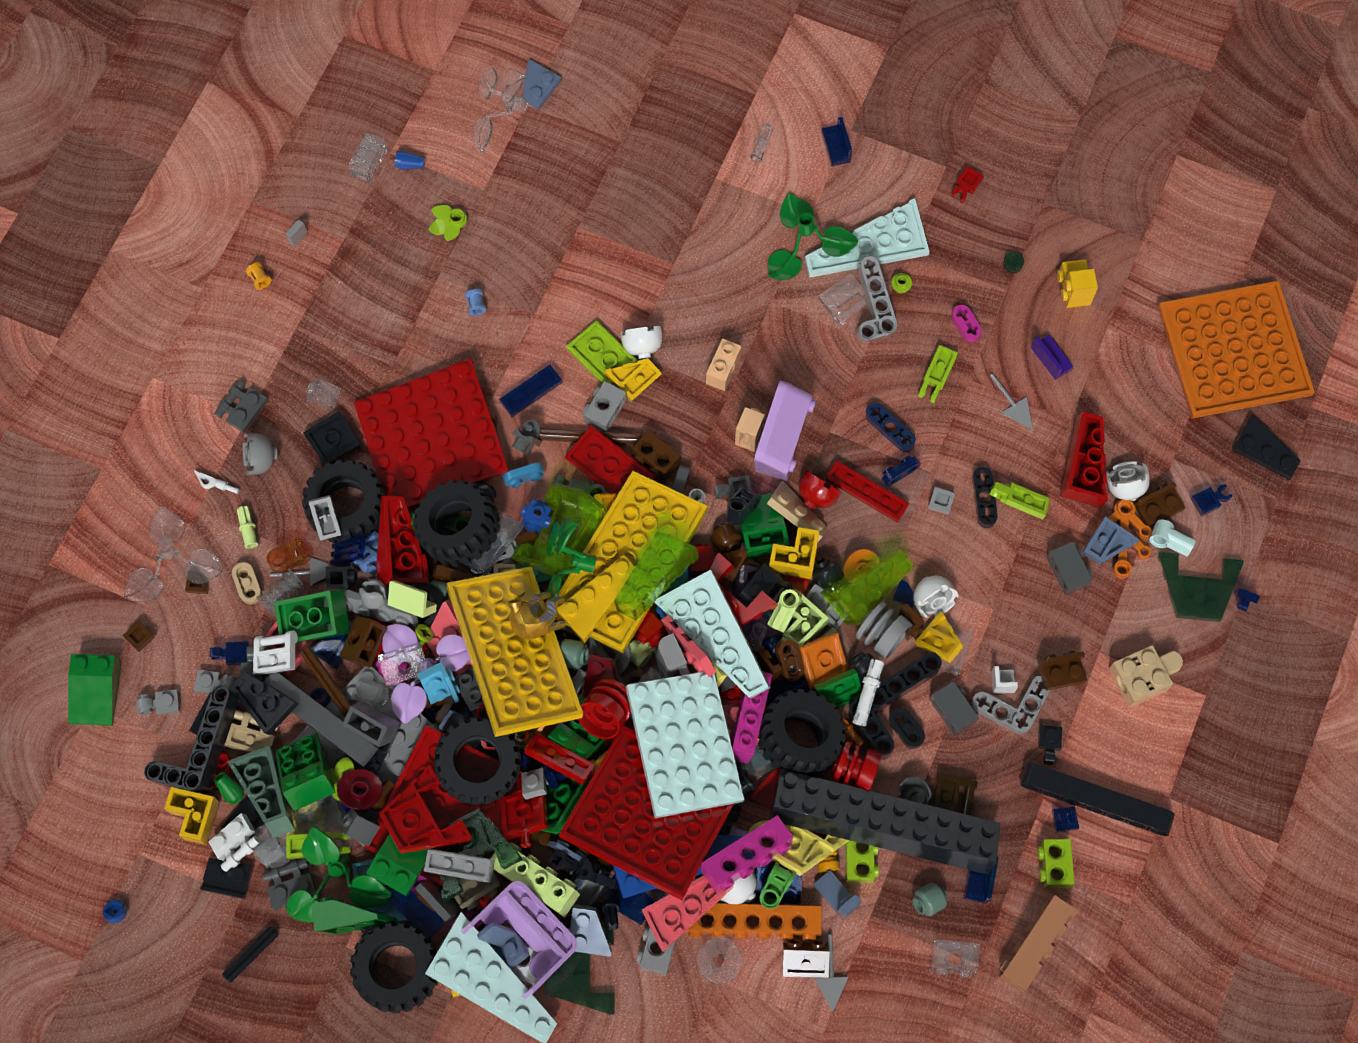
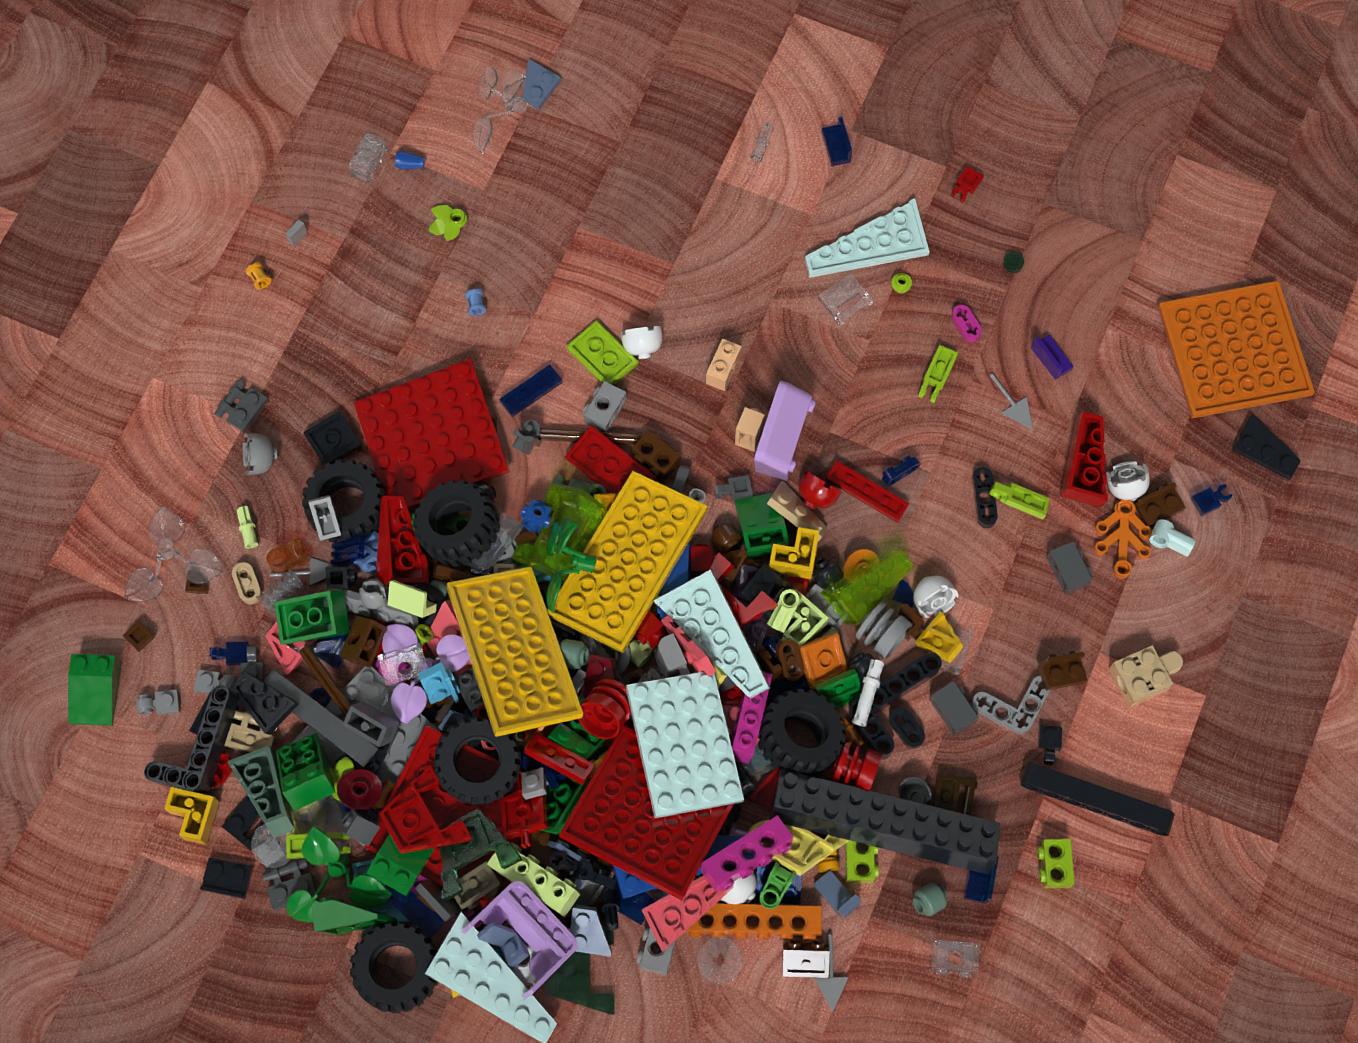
blue tile [102,900,127,924] -> none
white hand [194,470,239,494] -> none
white plate [209,813,260,872] -> none
green cone [213,772,245,805] -> none
black axle [222,926,279,983] -> none
white plate [253,631,298,675] -> none
clear bracket [305,378,341,409] -> none
light grey tile [424,849,495,883] -> none
dark azure plate [502,463,545,488] -> none
pearl gold piece [508,592,566,639] -> none
yellow wing [557,555,638,643] -> none
yellow wing [604,358,662,402] -> none
clear neon green wedge [614,529,699,620] -> none
black piece [726,485,761,525] -> none
green plant [767,193,858,280] -> none
light grey beam [856,256,897,343] -> none
dark blue beam [865,403,916,452] -> none
light grey plate [928,487,955,515] -> none
white panel [991,666,1018,694] -> none
nougat wedge [999,895,1078,993] -> none
clear blue tile [1052,806,1079,833] -> none
yellow brick [1057,259,1098,308] -> none
sand blue wing [1082,516,1140,565] -> none
clear green wing [1158,552,1244,622] -> none
clear blue tile [1234,587,1260,611] -> none

